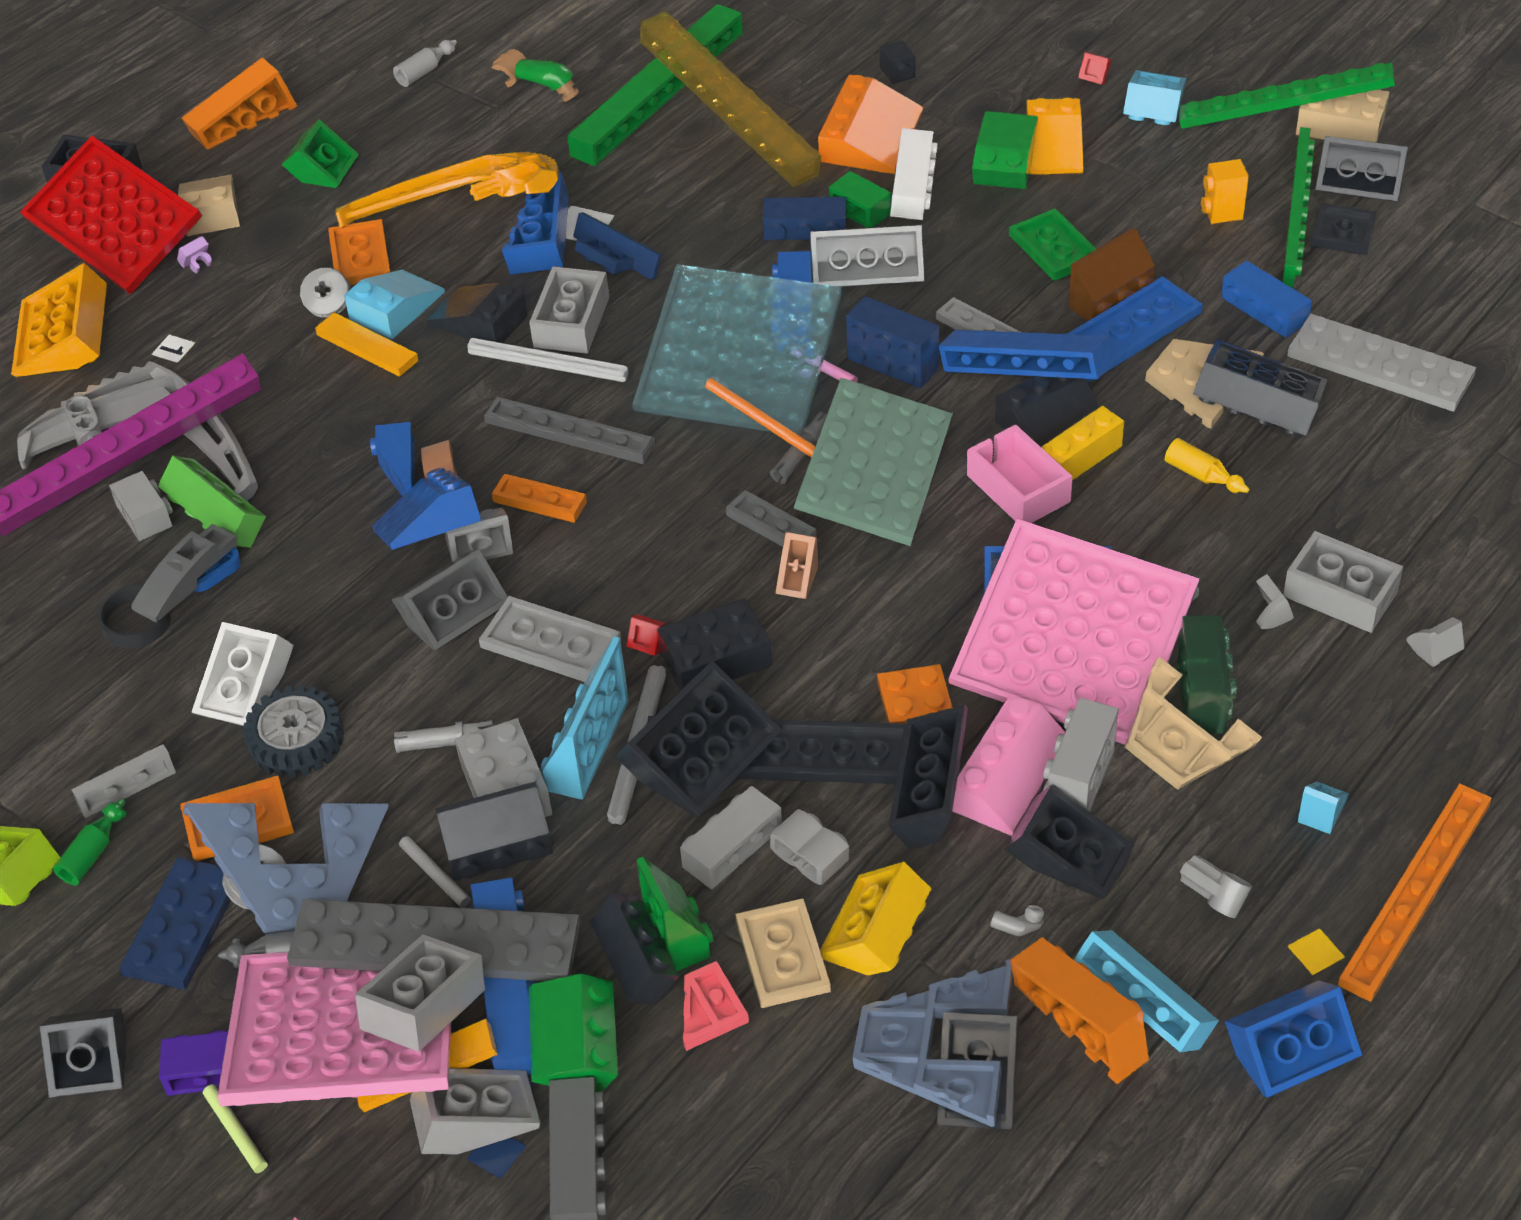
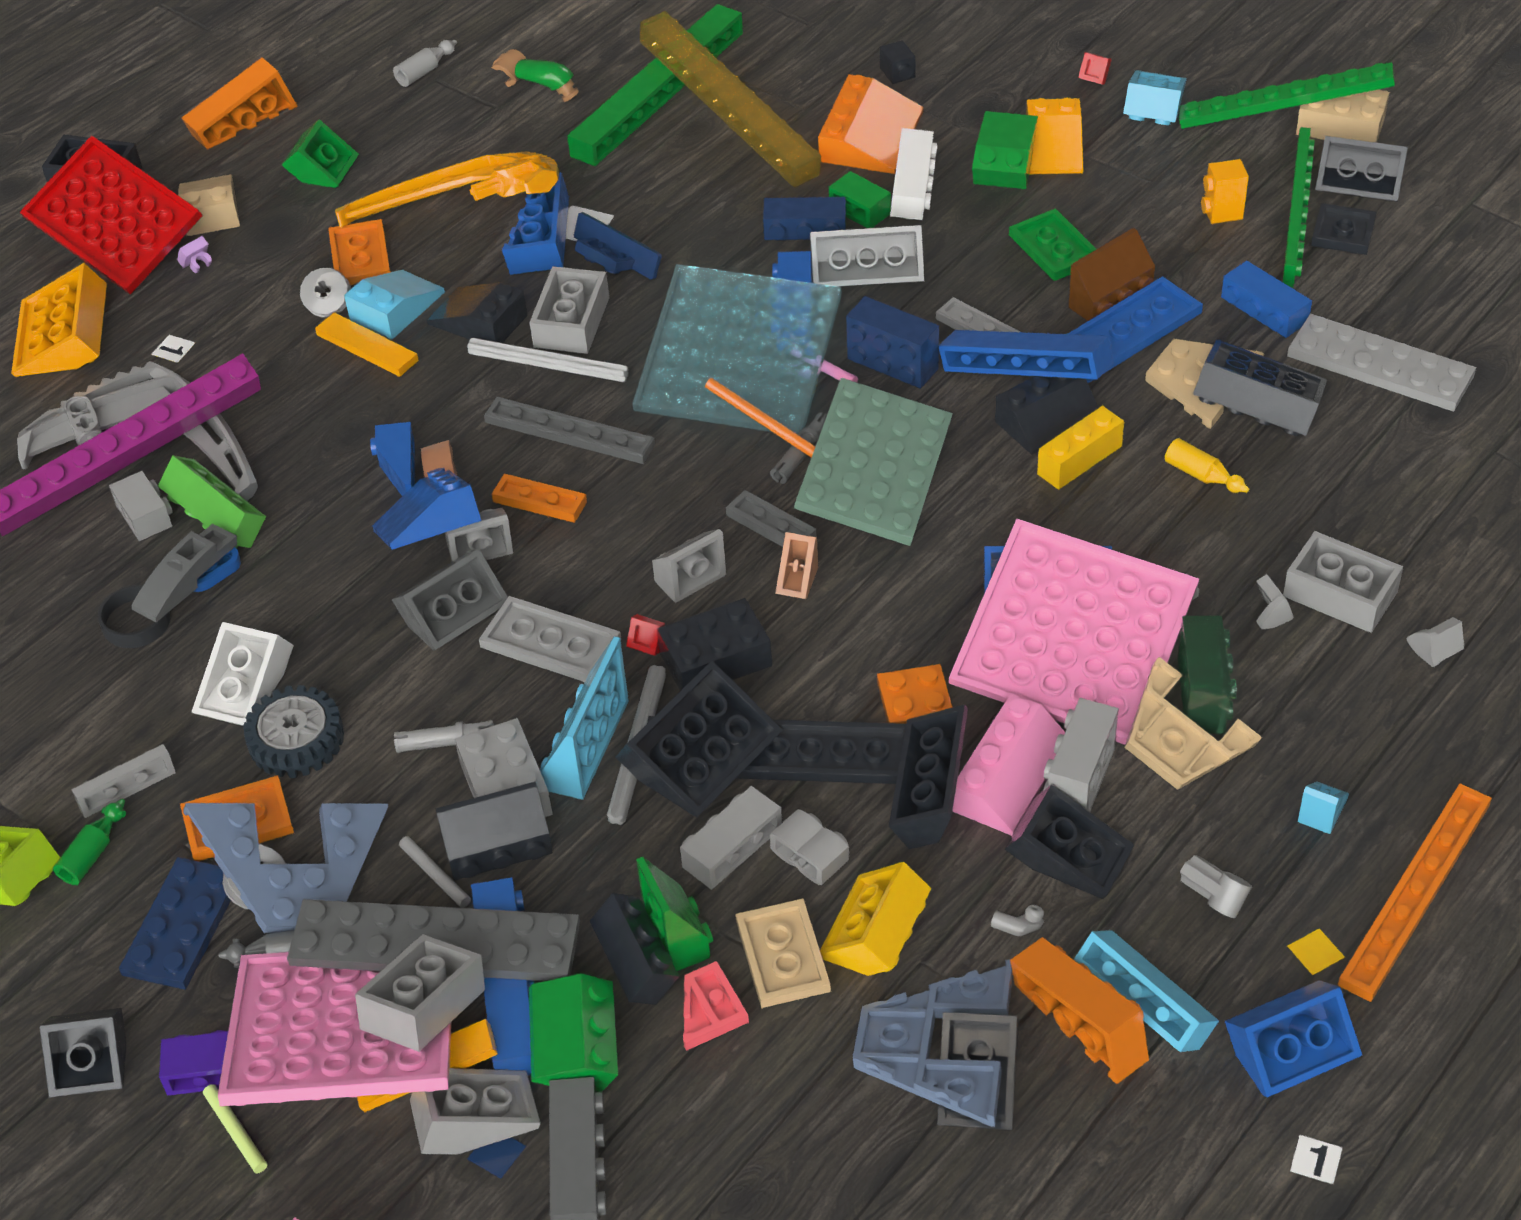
bright pink piece [967,425,1072,523] -> none
none -> light grey slope [652,529,726,603]
none -> white sticker [1290,1135,1342,1184]

